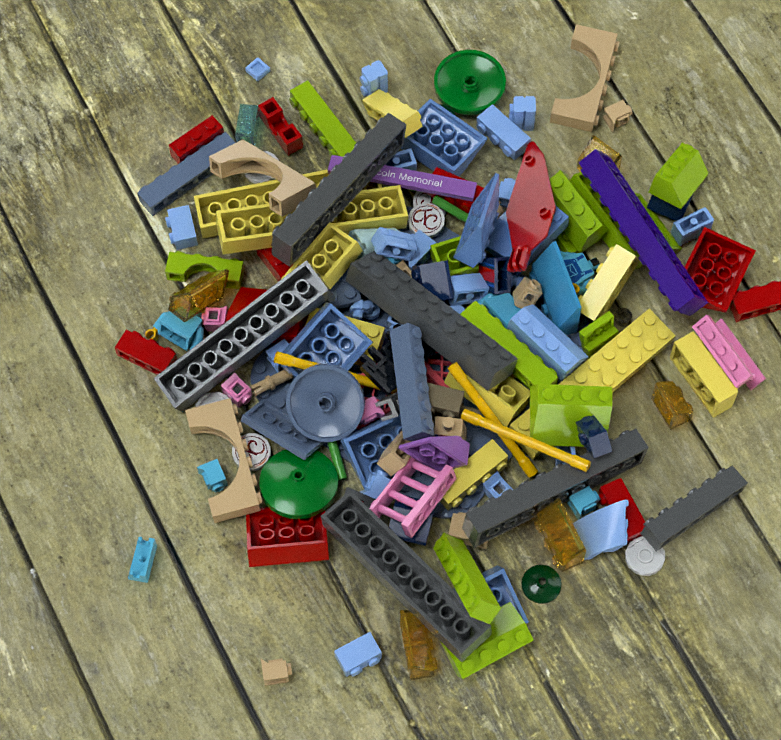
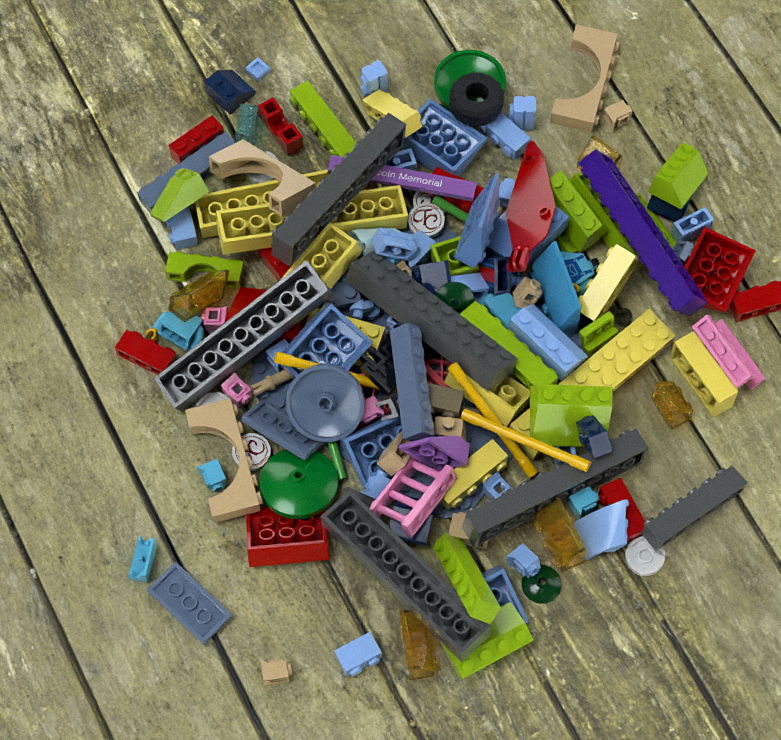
none -> sand blue plate [147,562,233,645]
none -> lime slope [150,168,209,222]
none -> dark blue slope [204,70,256,115]
none -> dark green dish [436,282,474,314]
none -> black tyre [449,72,504,127]
none -> light blue window [506,543,541,578]
none -> sand blue bracket [673,240,693,265]

